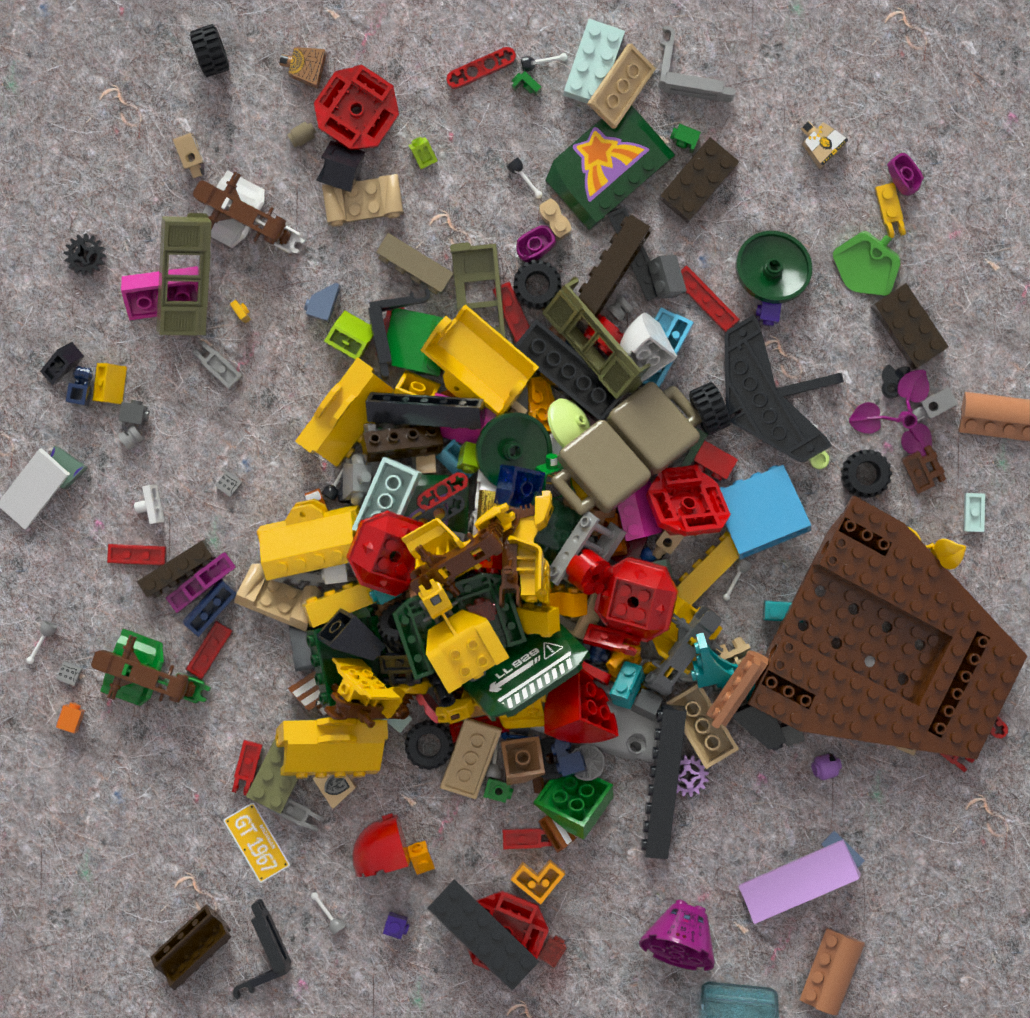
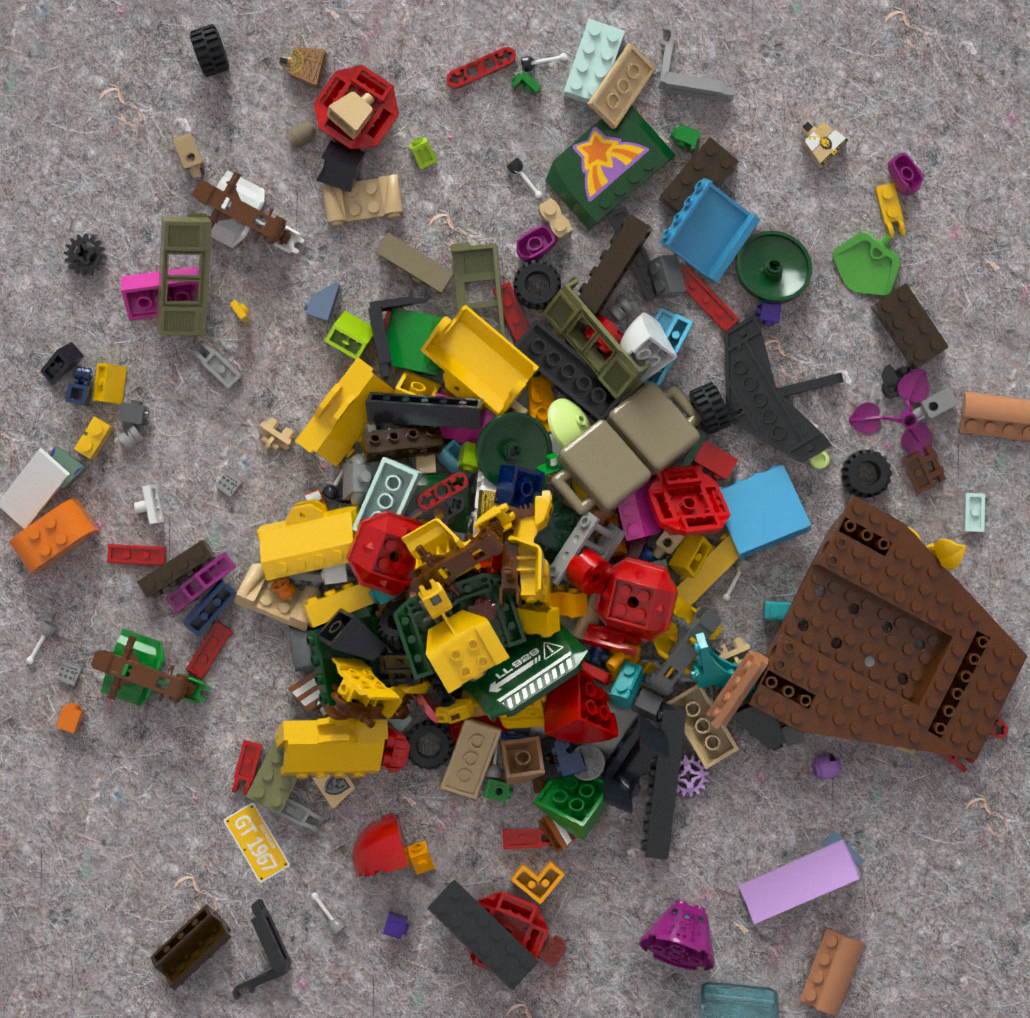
none -> orange brick [9,499,100,574]
none -> yellow piece [74,416,115,460]
none -> tan hips [258,417,294,451]
none -> orange wheel [271,576,296,600]
none -> tan torso [327,92,374,140]
none -> red slope [381,721,410,772]
none -> black windscreen [602,715,670,814]
none -> dark azure panel [660,178,761,283]
none -> yellow brick [668,535,712,578]

